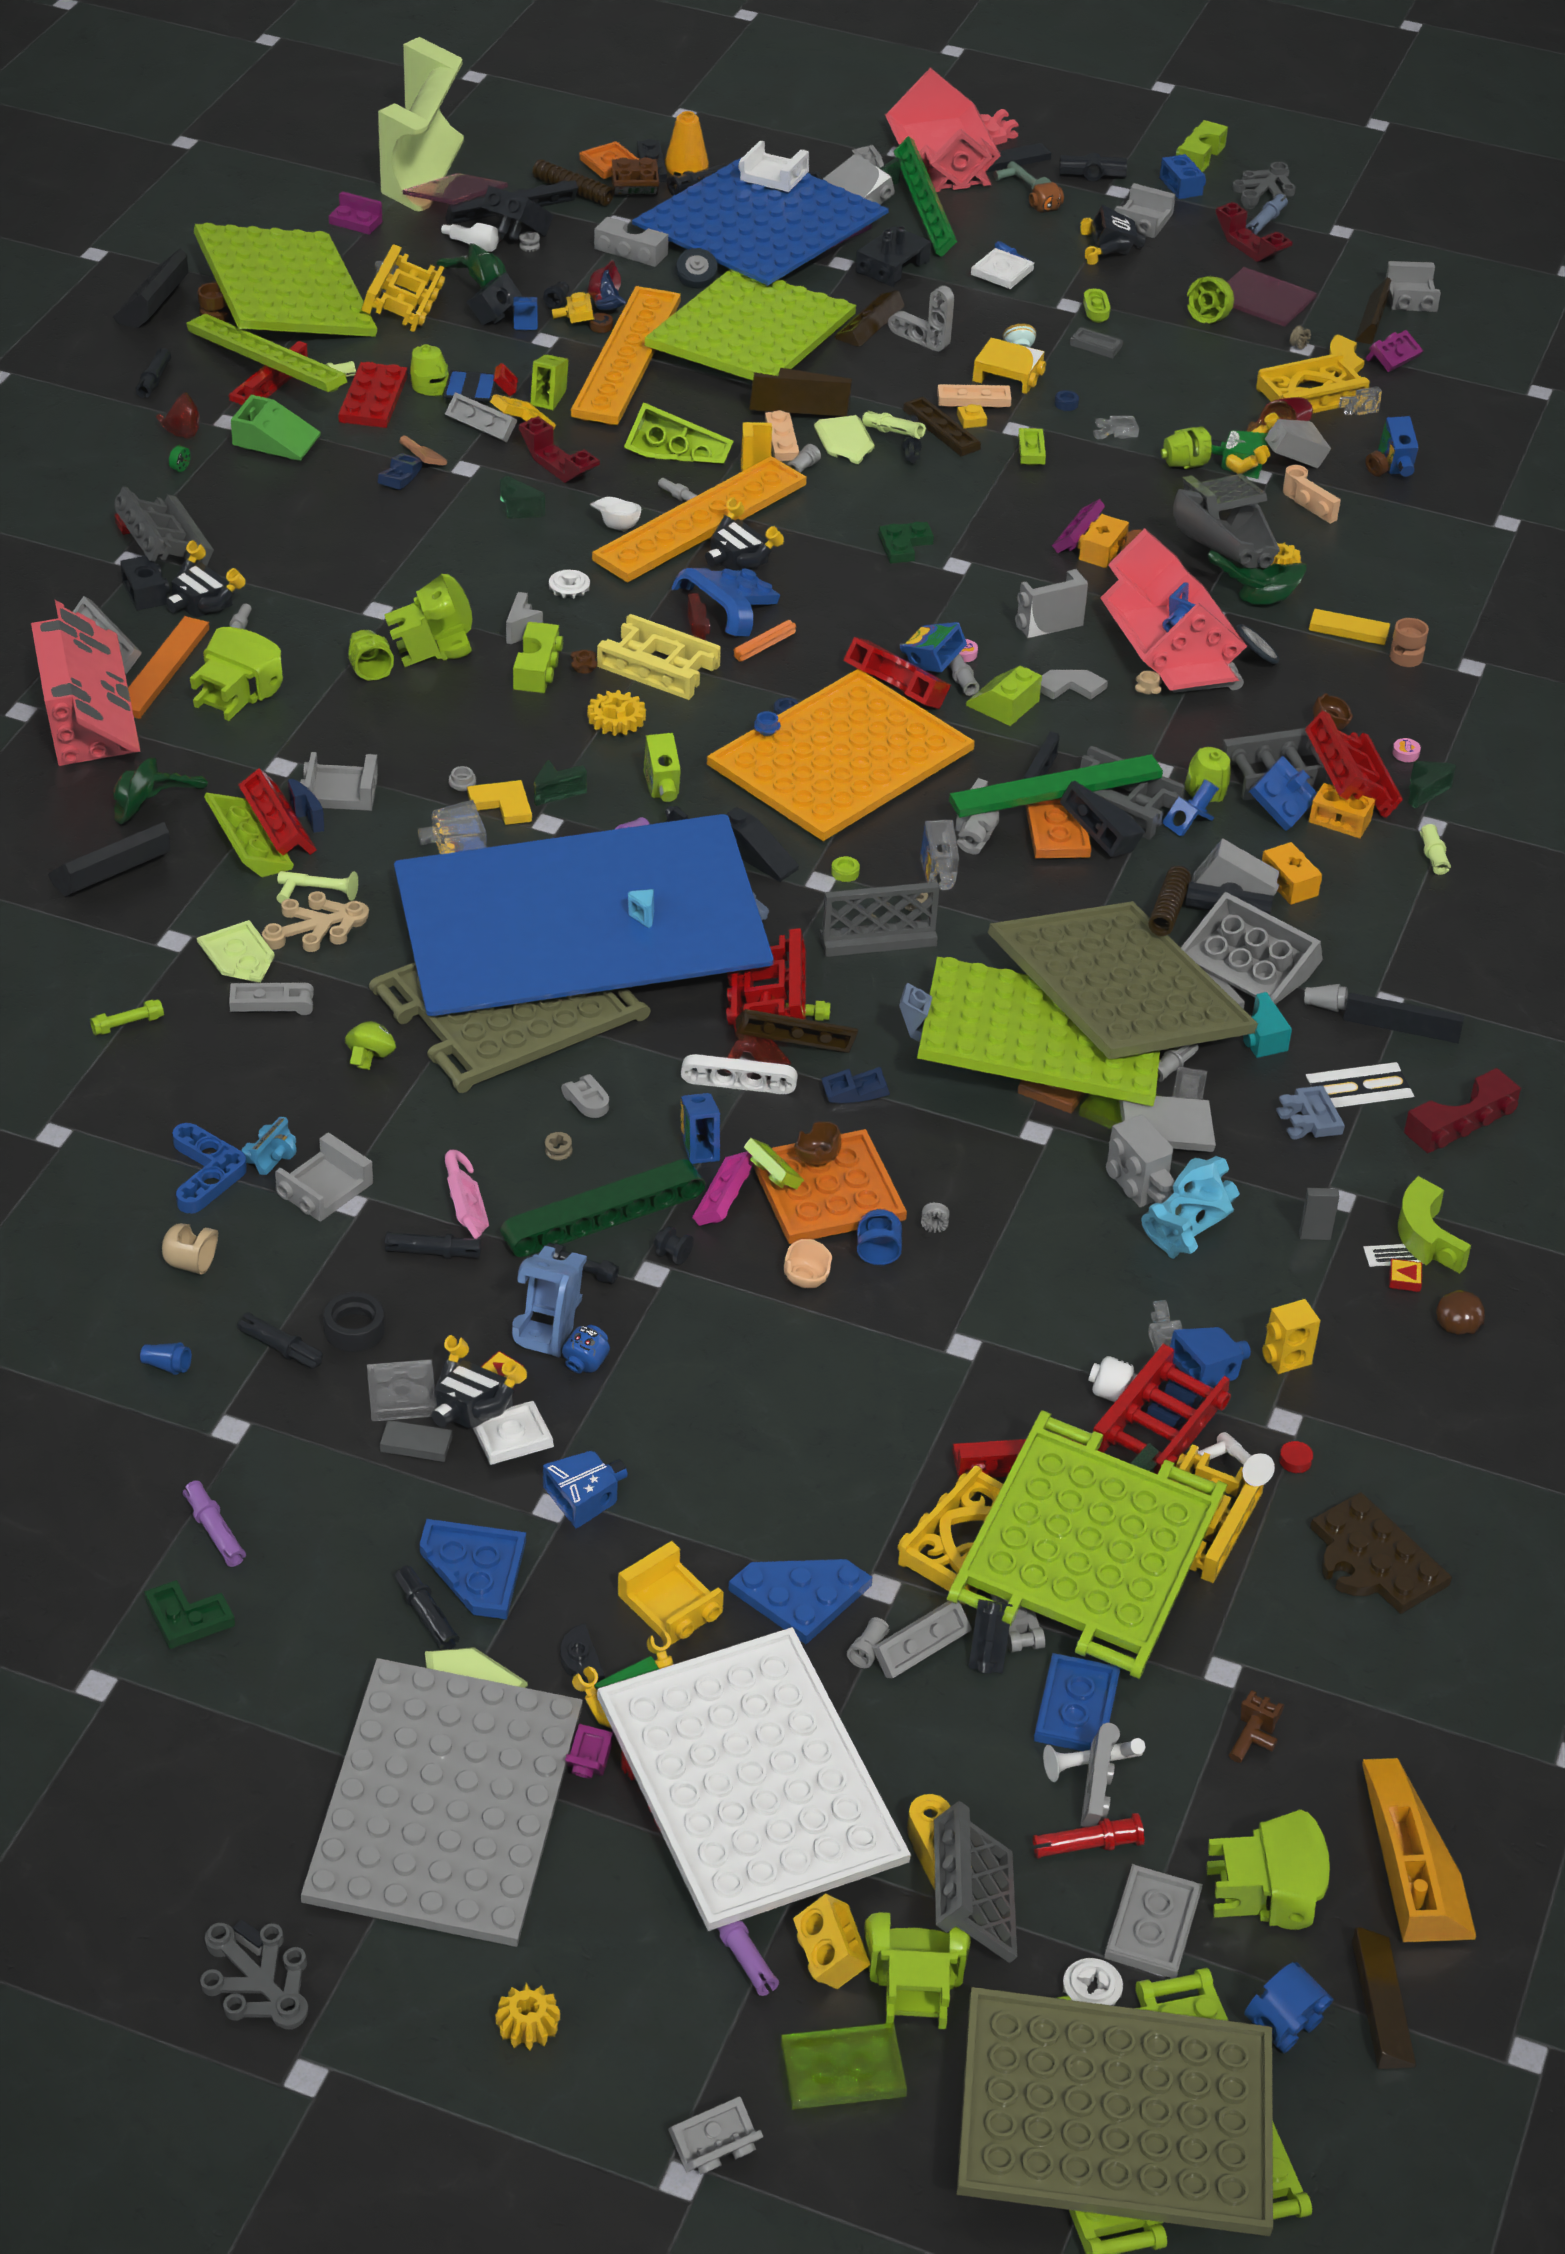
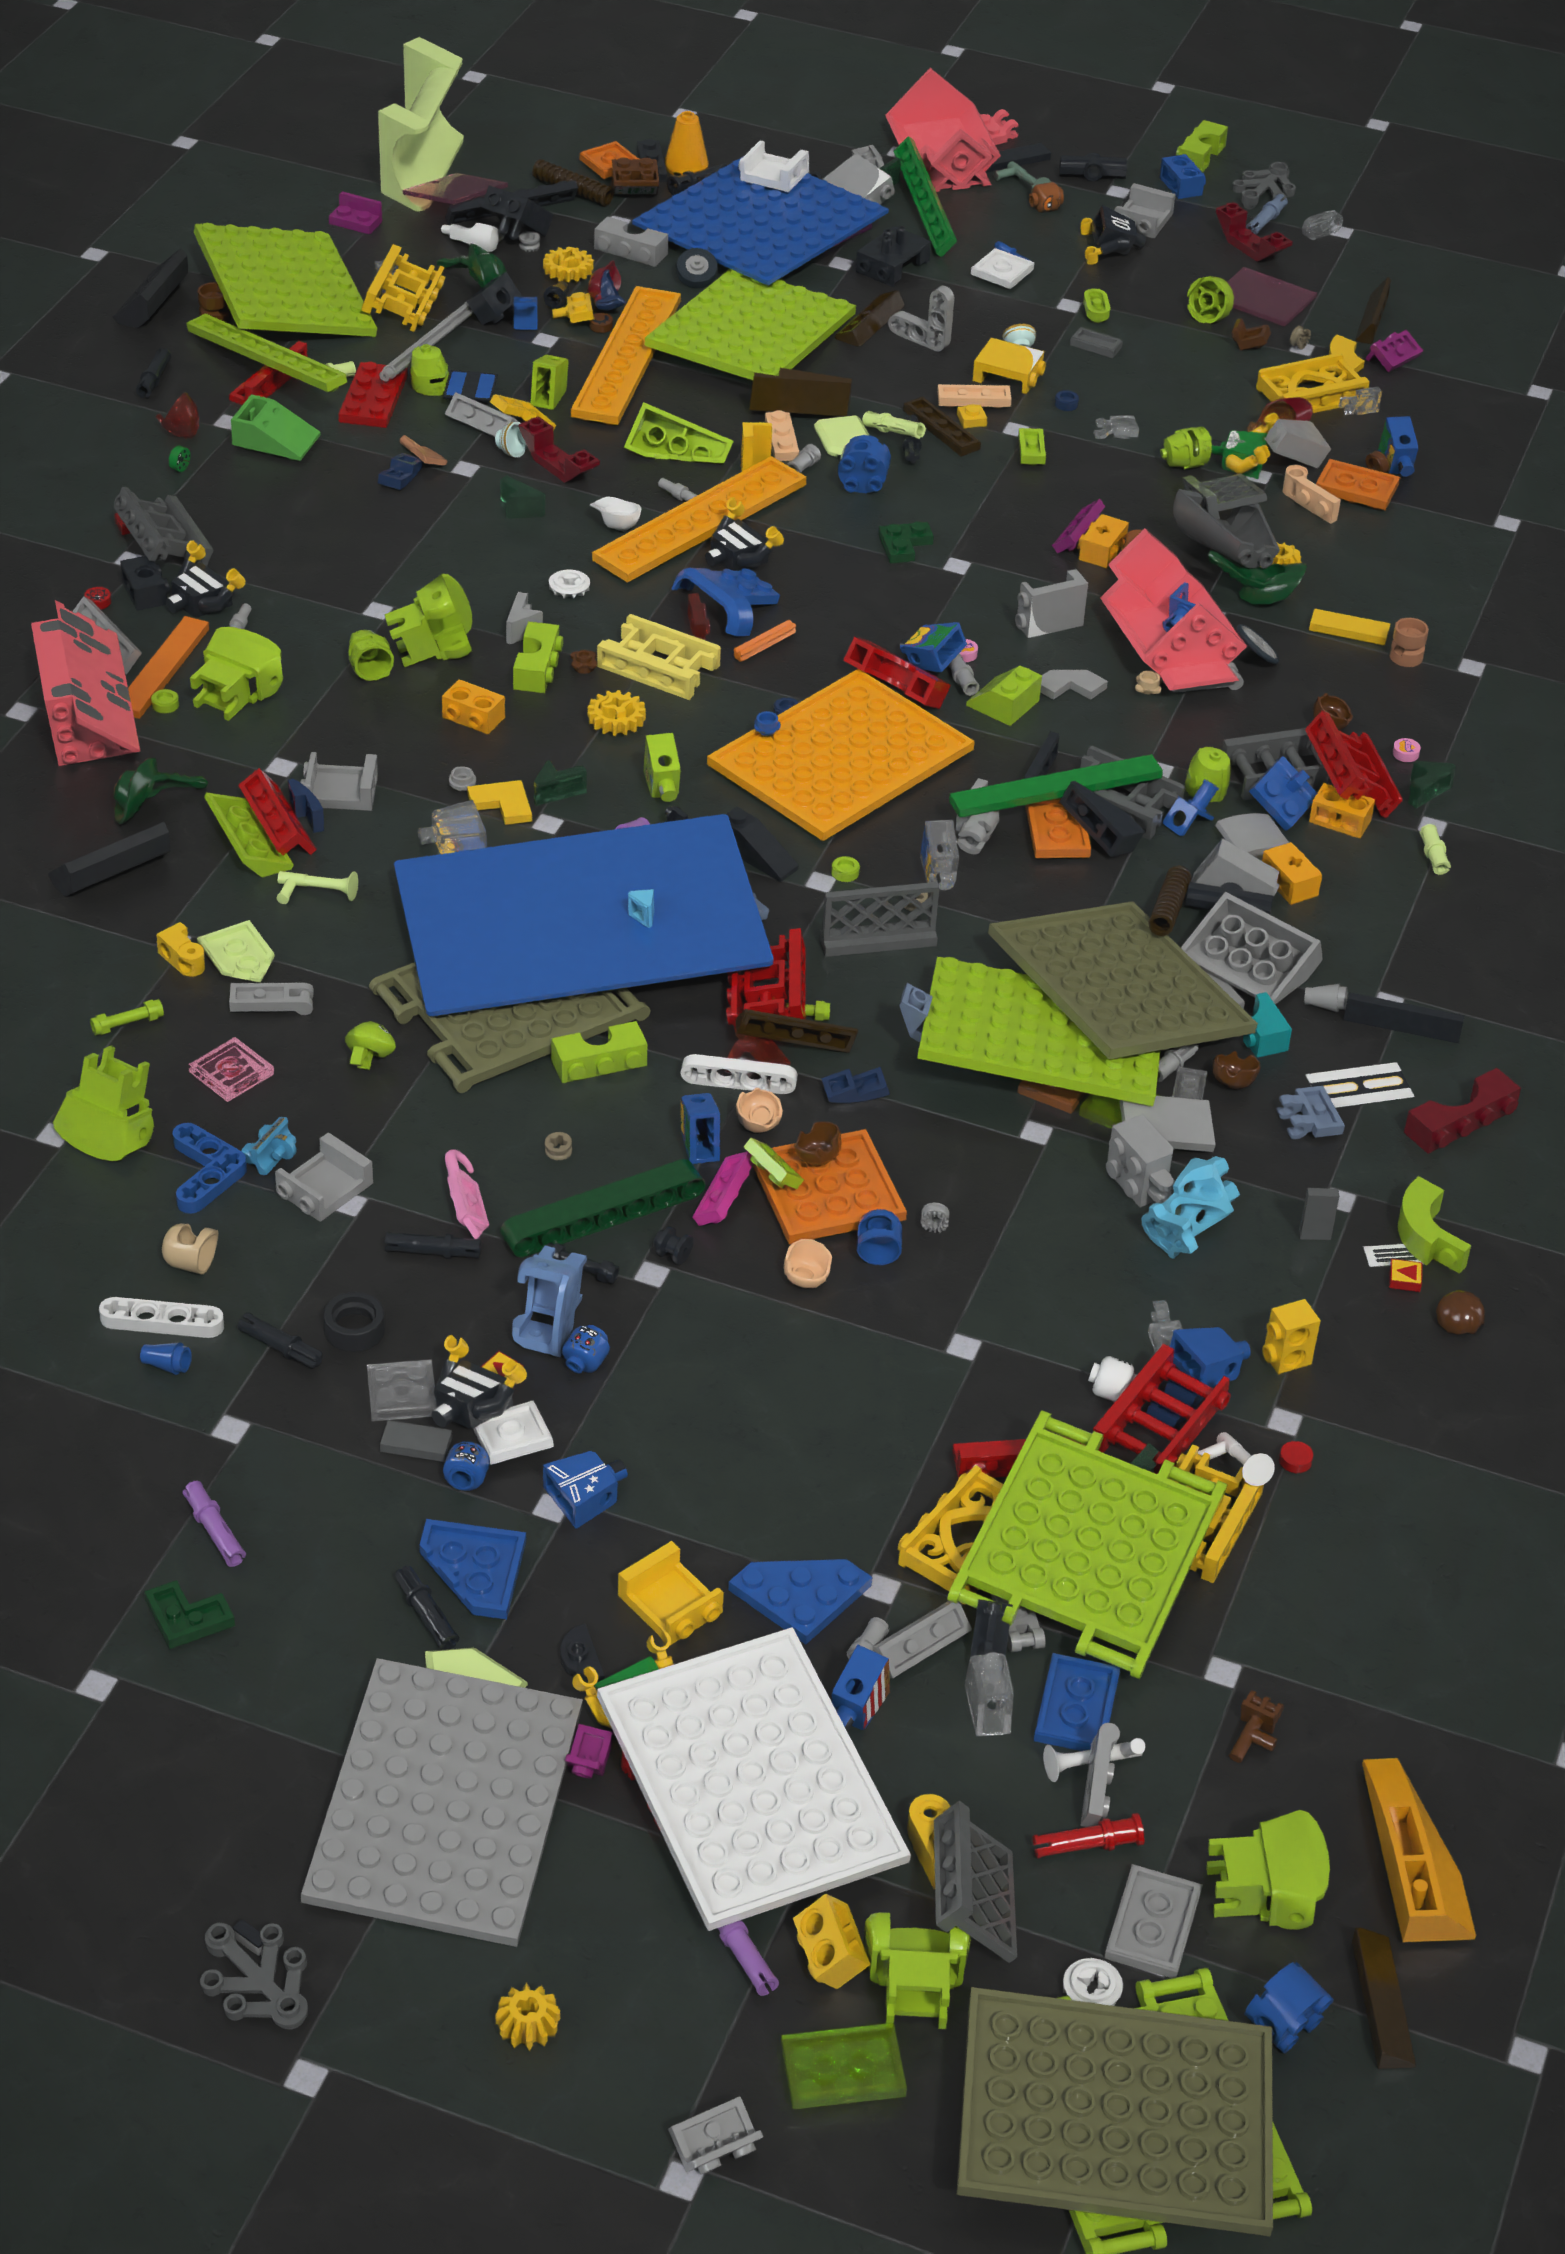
tan plant [262,891,369,952] -> none
red tile [494,363,518,396] -> none
light grey plate [561,1074,609,1118] -> none
dark brown plate [1310,1492,1452,1614] -> none
light grey panel [1385,261,1441,312] -> none
none -> lime piece [53,1046,154,1161]
none -> red tile [84,587,111,610]
none -> white beam [99,1297,224,1338]
none -> lime tile [151,689,179,713]
none -> yellow leg [157,922,205,977]
none -> clear pink tile [188,1037,274,1102]
none -> light grey piece [380,300,474,381]
none -> light orange brick [442,679,505,734]
none -> blue head [443,1442,490,1491]
none -> light aqua piece [495,422,527,458]
none -> yellow gear [543,246,593,282]
none -> lime arch [551,1021,648,1083]
none -> light nougat hair [736,1087,783,1133]
none -> blue torso [832,1645,890,1733]
none -> blue brick [838,435,891,493]
none -> clear torso [965,1652,1014,1737]
none -> reddish brown hair [1212,1051,1261,1089]
none -> light grey slope [1215,813,1289,860]
none -> reddish brown bracket [1232,318,1271,350]
none -> clear plate [1302,210,1343,240]
none -> orange plate [1316,459,1400,510]

